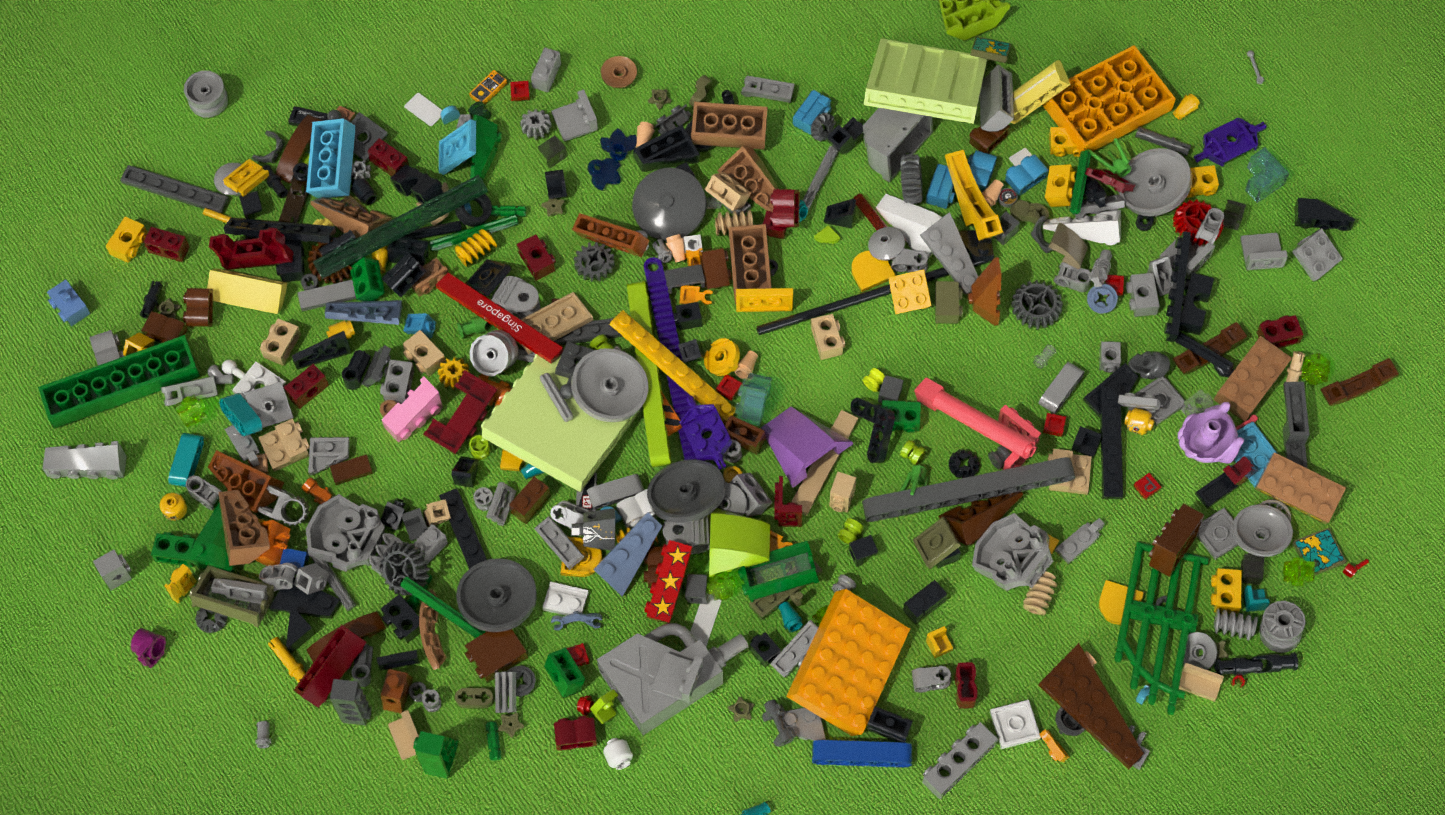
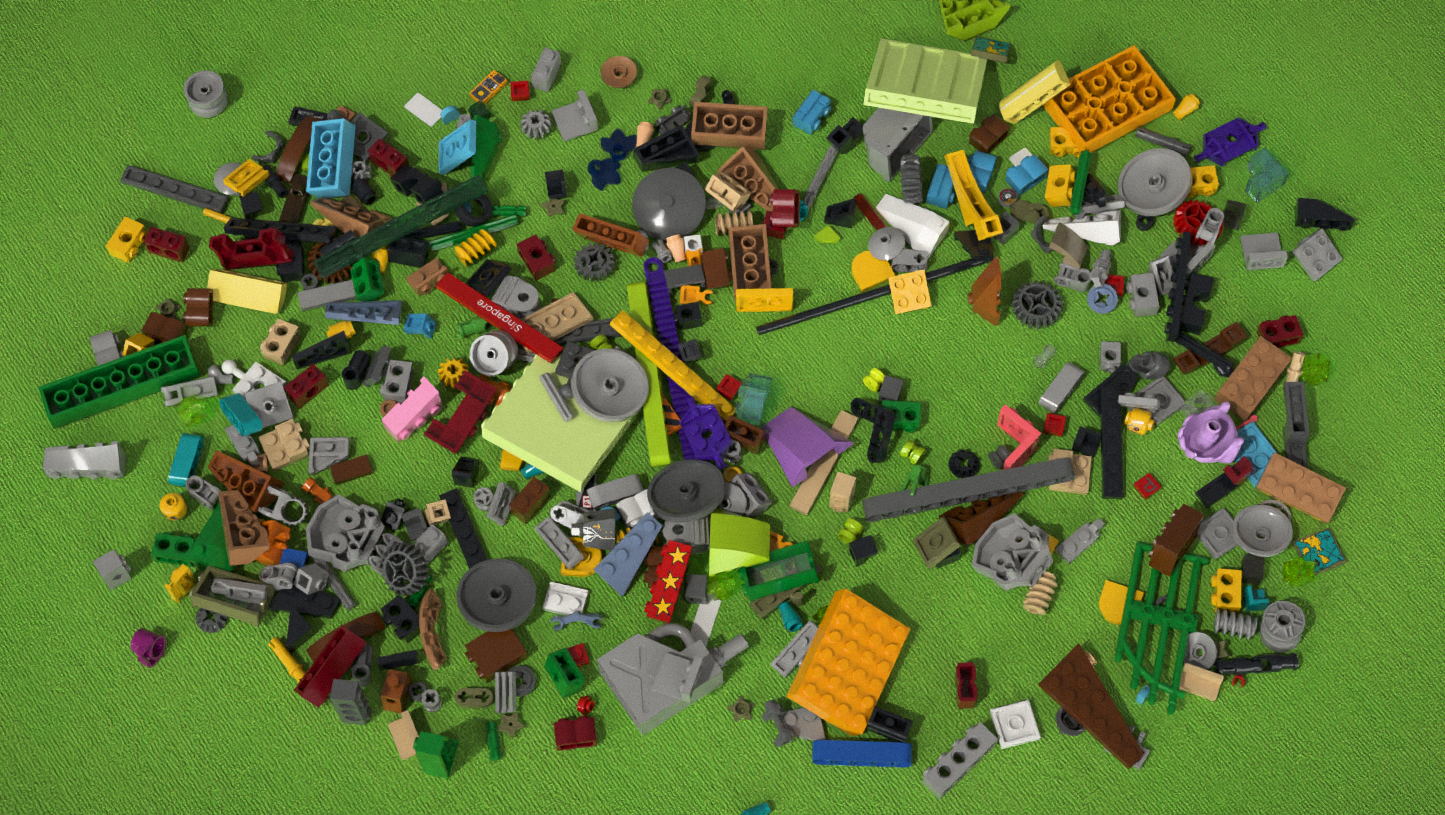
medium blue brick [47,280,90,327] -> none
black pin [140,281,163,319] -> none
light grey pin [255,721,271,748] -> none
black bush [293,163,308,182] -> none
black brick [382,252,427,298] -> none
green axle [400,577,486,638] -> none
tan brick [403,330,446,377] -> none
lime wheel [469,435,490,460] -> none
clear smoke panel [538,135,567,168] -> none
lime bracket [590,689,618,724] -> none
white head [603,738,633,770] -> none
yellow plate [704,338,740,376] -> none
light nougat cone [735,351,758,379] -> none
light grey plate [741,76,794,103] -> none
black brick [750,632,781,668] -> none
dark red bracket [774,476,802,527] -> none
dark grey gear [811,113,836,142] -> none
tan brick [811,314,845,360] -> none
light grey wheel [831,574,856,592] -> none
black brick [903,580,947,625] -> none
light grey piece [911,666,951,693] -> none
coral brick [914,377,1036,459] -> none
light grey wing [920,212,978,295] -> none
yellow panel [926,626,953,658] -> none
olive brick [935,281,963,324] -> none
light grey brick [980,65,1014,131] -> none
light nougat cone [982,179,1004,207] -> none
light orange plate [1039,729,1070,762] -> none
dark red wing [1085,167,1135,193] -> none
bright green plant [1087,138,1132,177] -> none
light grey hinge [1247,50,1264,84] -> none
reddish brown slope [1320,358,1399,406] -> none
red hand [1342,559,1369,578] -> none

